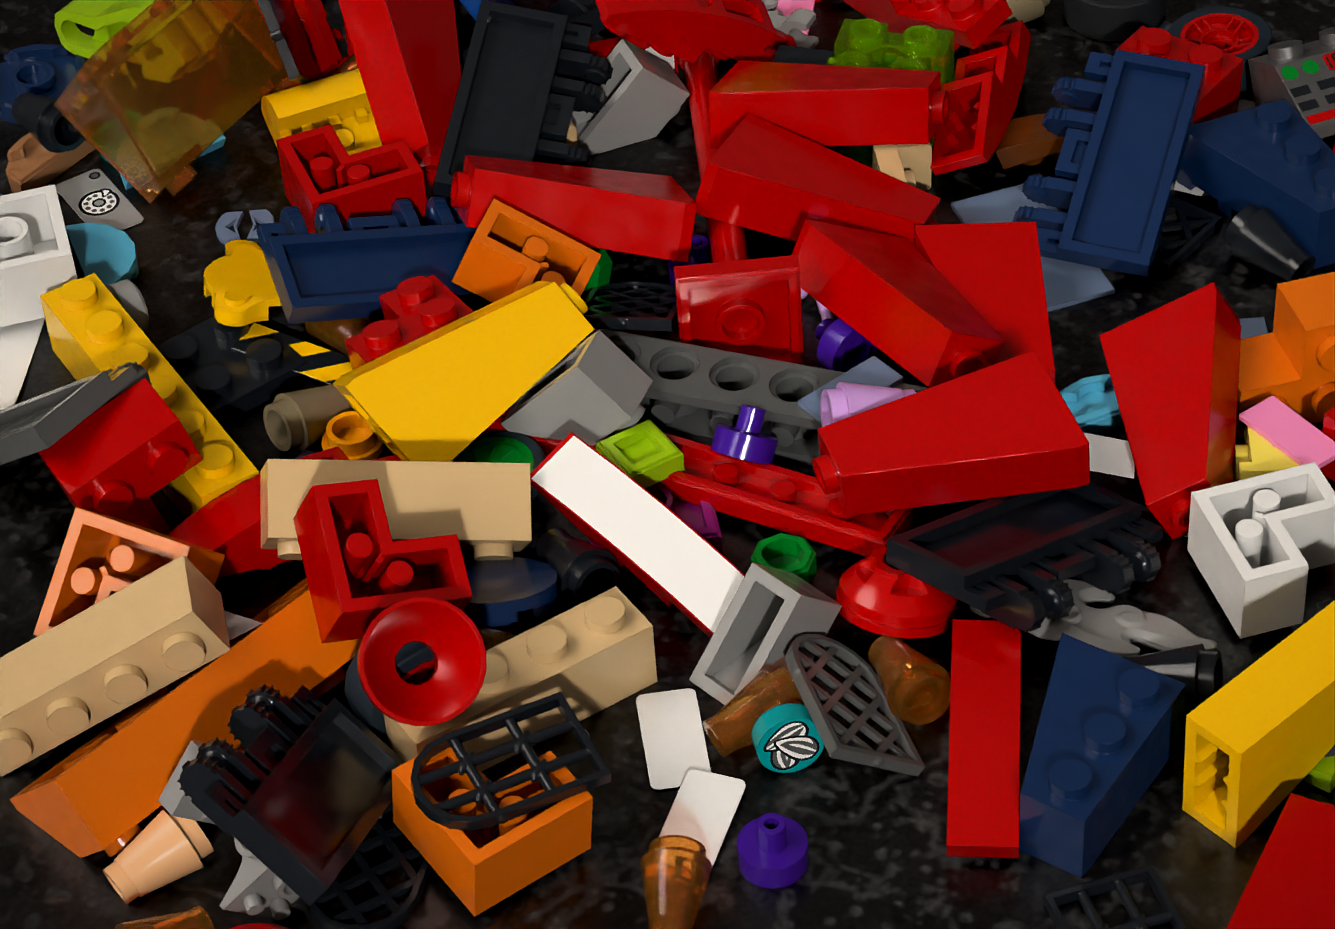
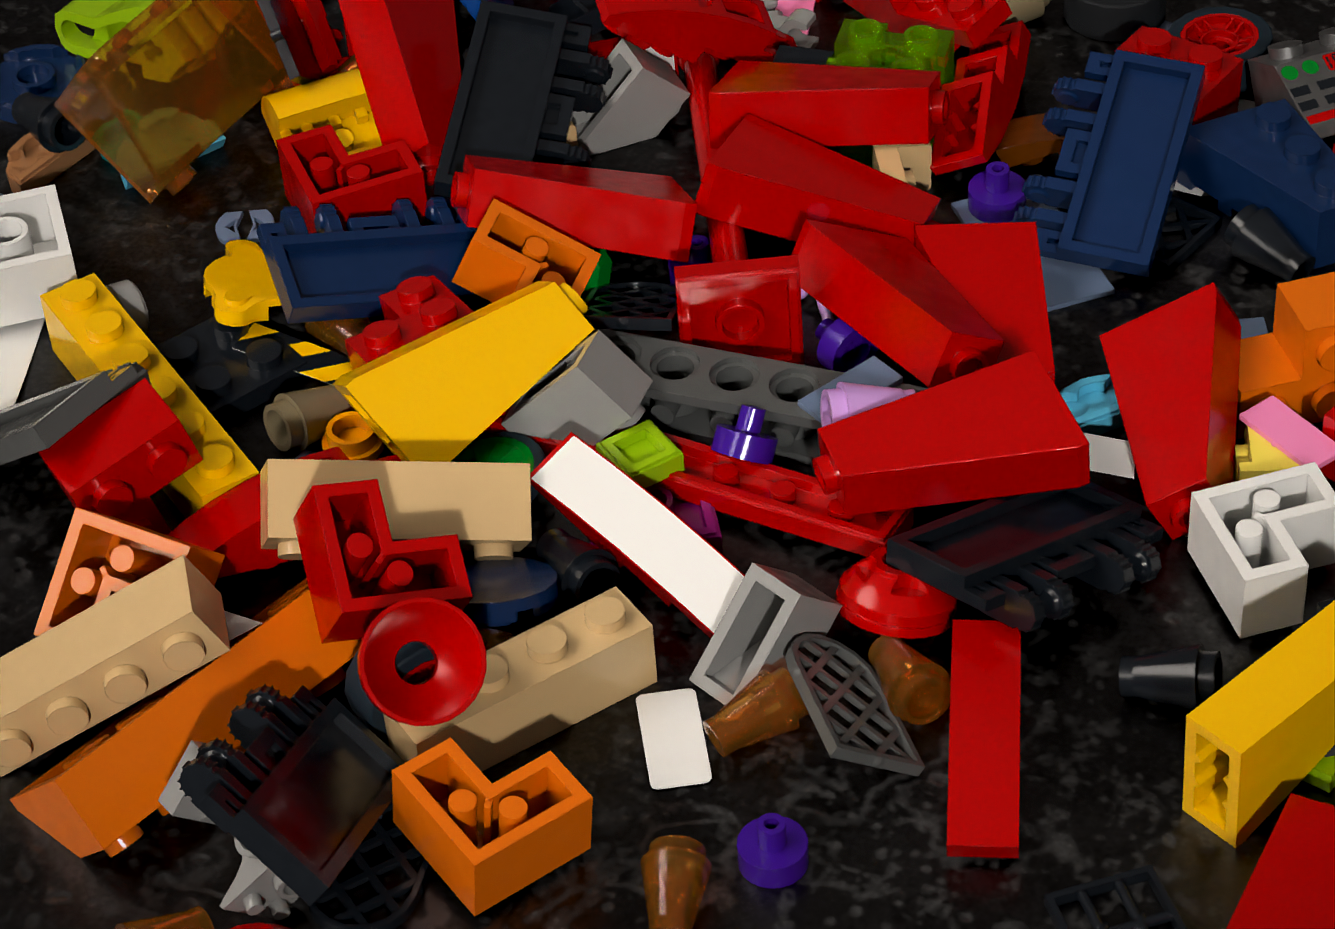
light grey sticker [56,169,144,230] -> none
medium azure tile [65,222,139,286] -> none
light nougat cone [103,810,214,904] -> none
black window [411,692,611,831] -> none
white sticker [648,769,746,881] -> none
green tile [750,533,817,584] -> none
tile [751,703,824,773] -> none
light grey piece [970,579,1217,657] -> none
dark blue wedge [1019,633,1186,879] -> none
none -> dark purple tile [968,161,1027,223]

